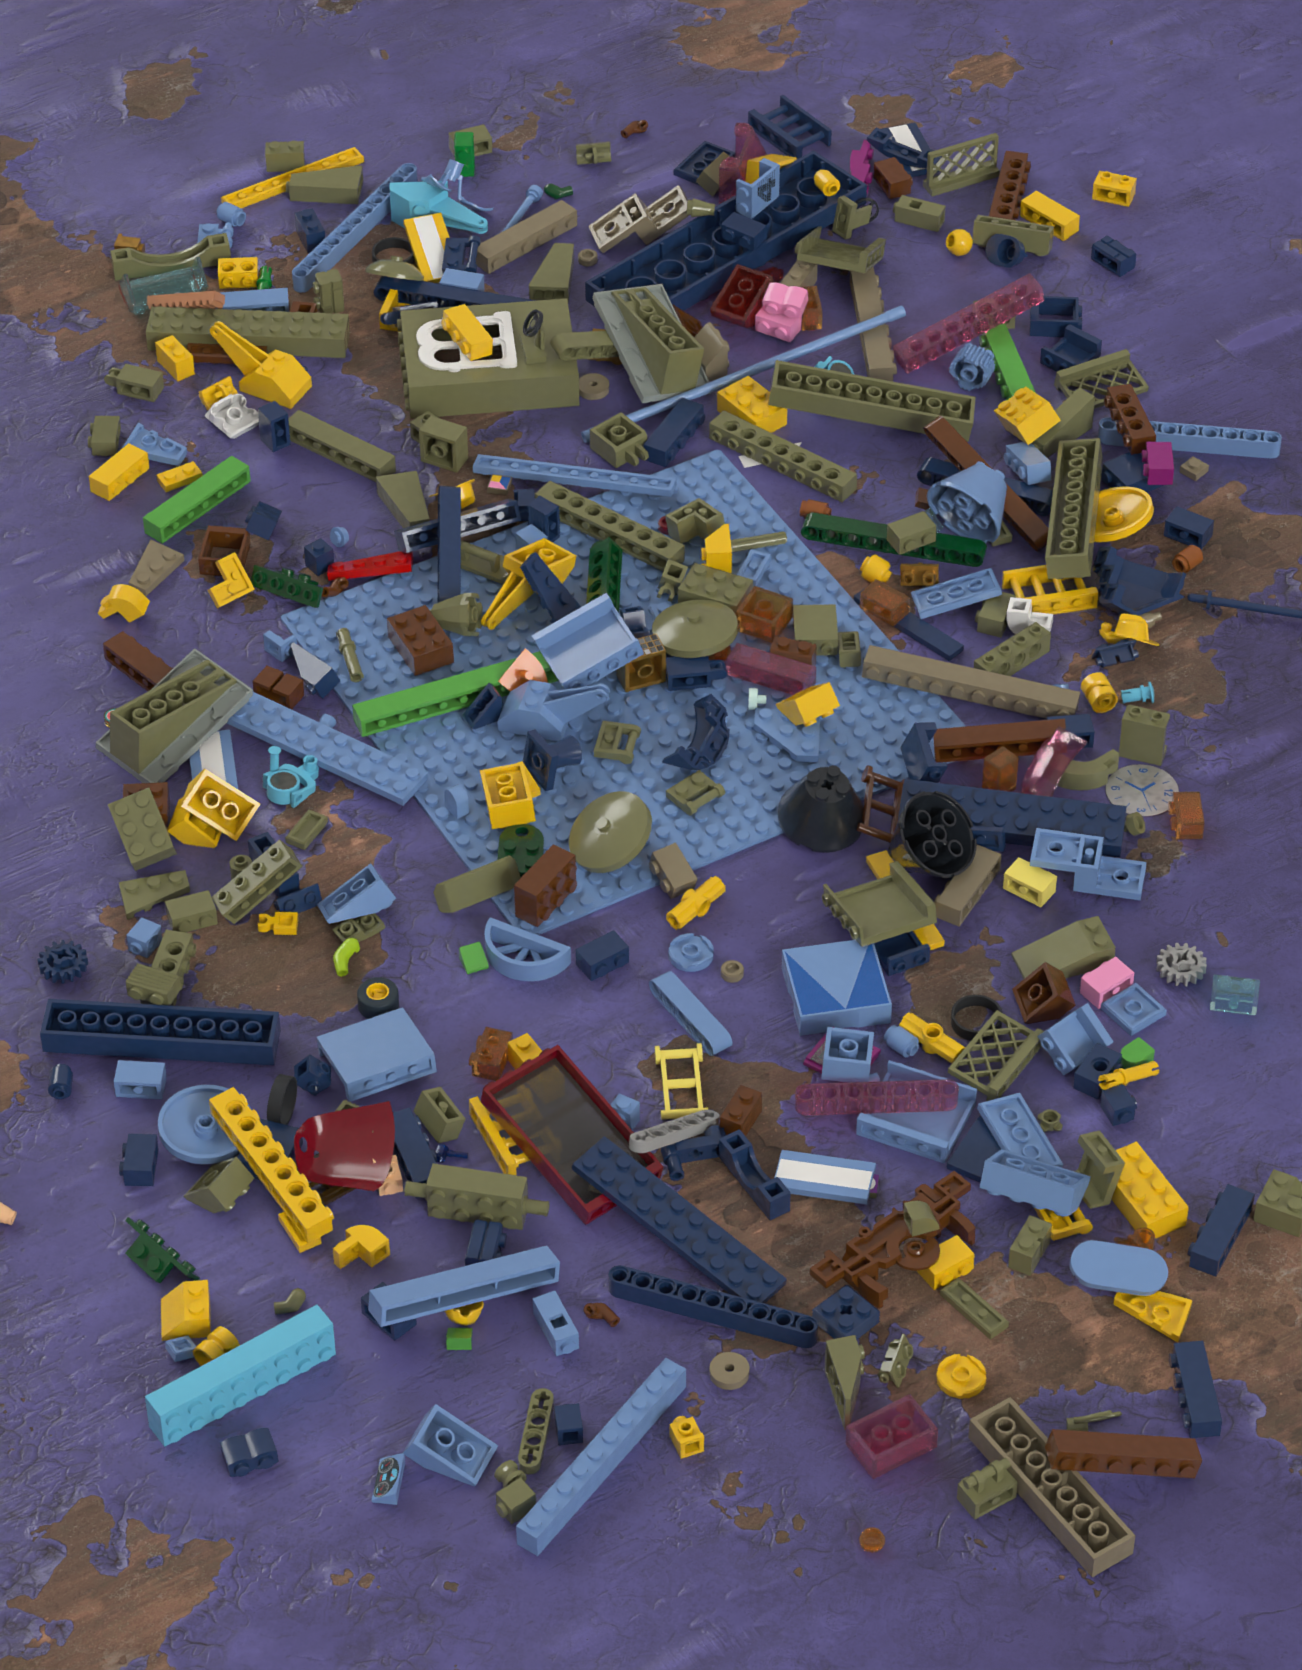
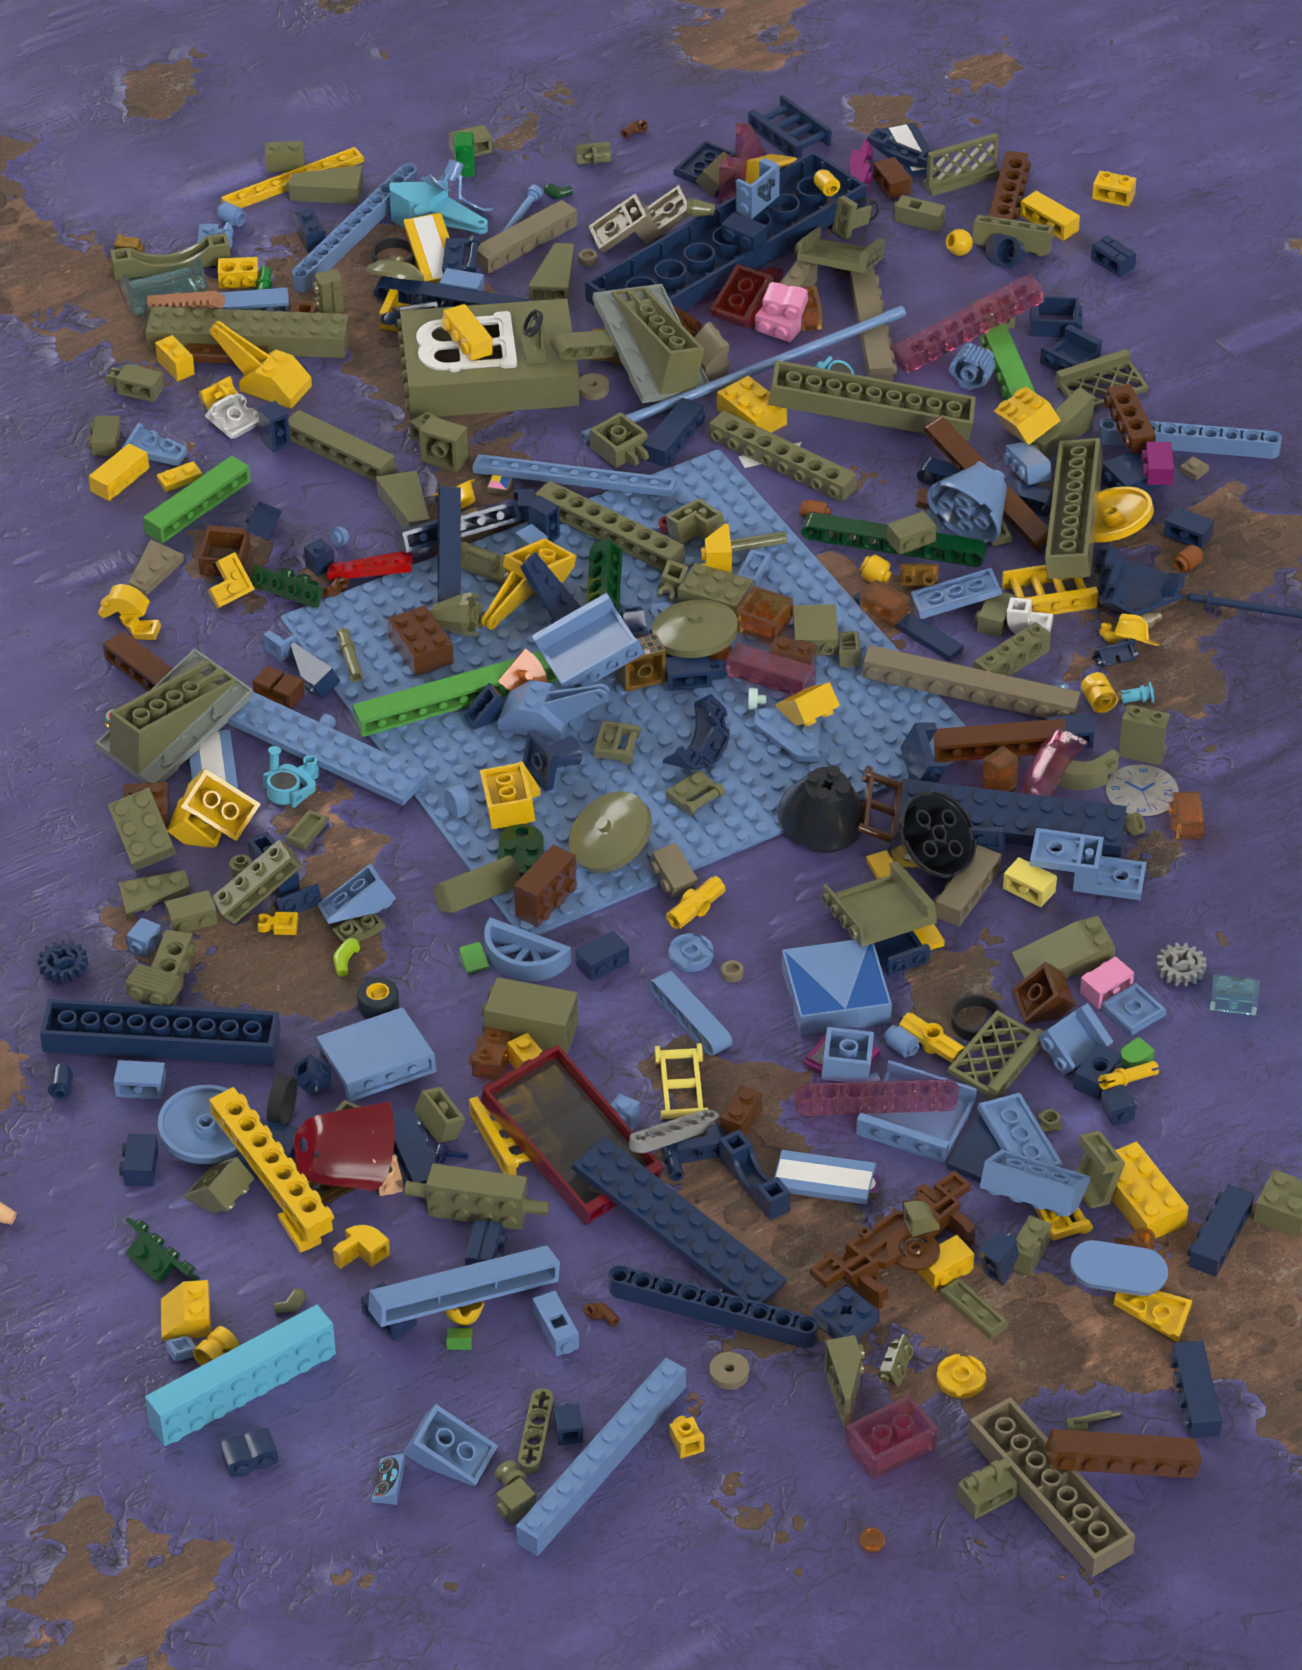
none -> yellow slope [119,614,161,640]
none -> olive brick [481,977,579,1054]
none -> dark blue slope [979,1230,1019,1286]

